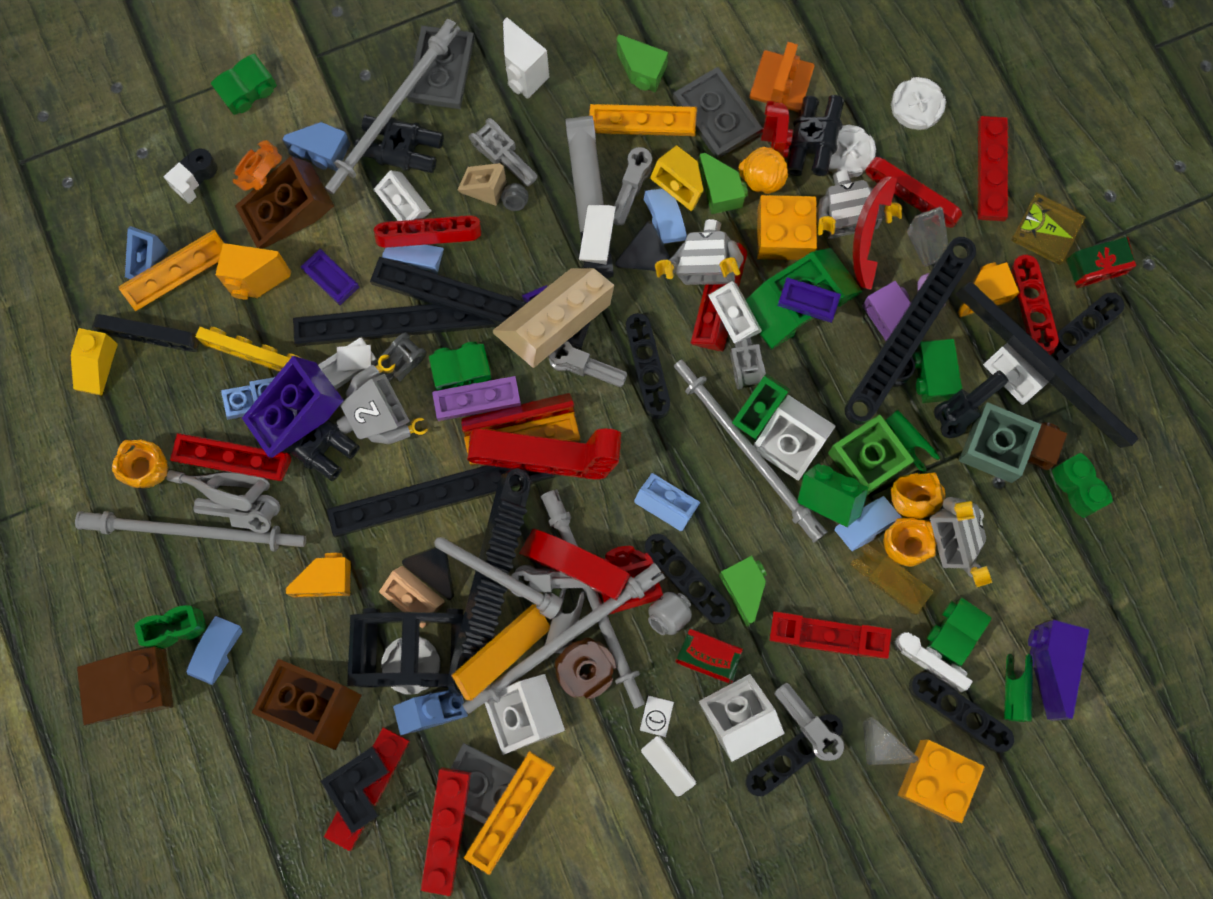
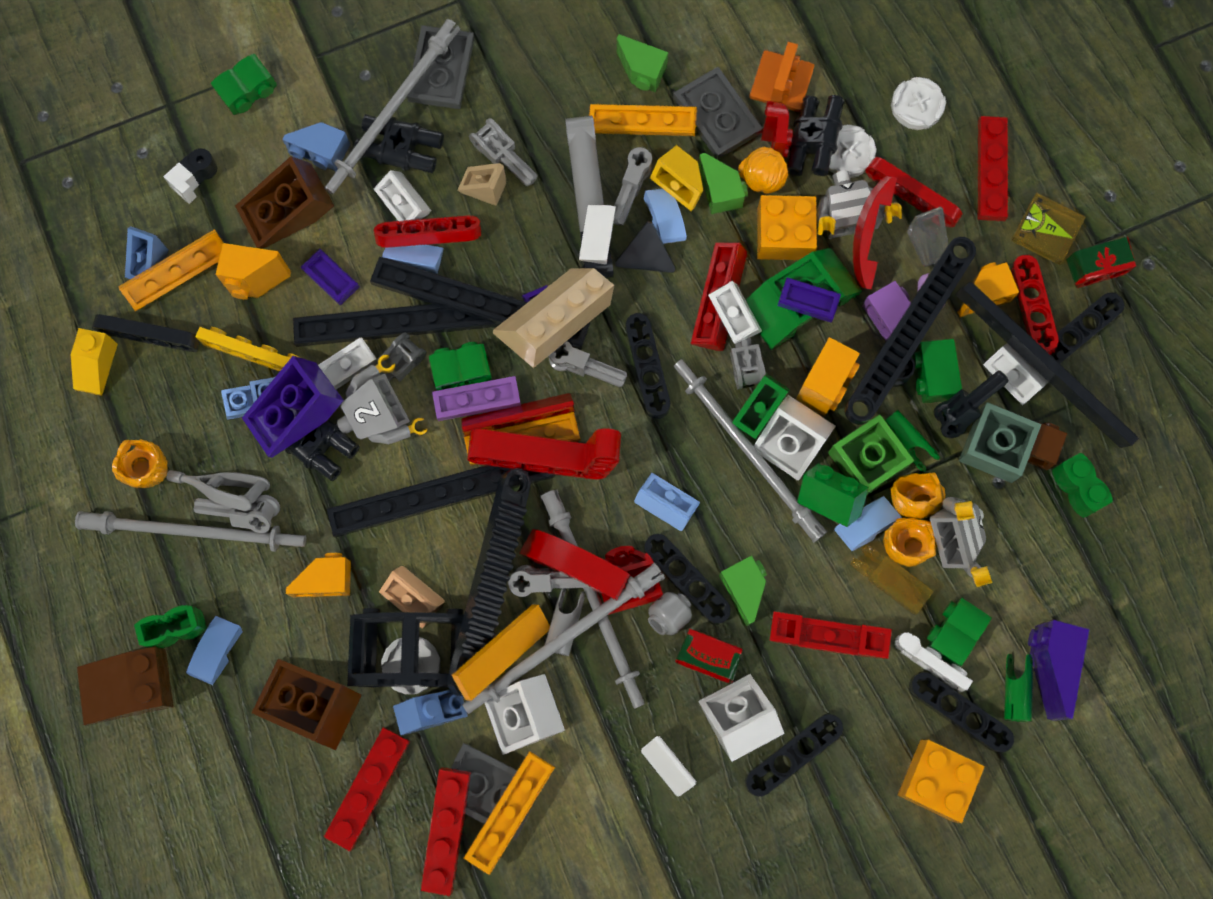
red slope [170,433,292,482] -> none
orange plate [233,140,282,191] -> none
black plate [320,746,390,834] -> none
white sticker [337,345,371,371] -> none
black piece [402,547,454,600] -> none
light grey piece [434,537,563,619] -> none
dark grey plate [501,183,529,211] -> none
white slope [503,18,549,98] -> none
reddish brown plate [555,637,616,699] -> none
white sticker [640,696,674,737] -> none
torso [655,219,744,285] -> none
light grey connector [775,683,844,761] -> none
clear slope [863,717,919,765] -> none
none -> light orange brick [796,337,860,417]

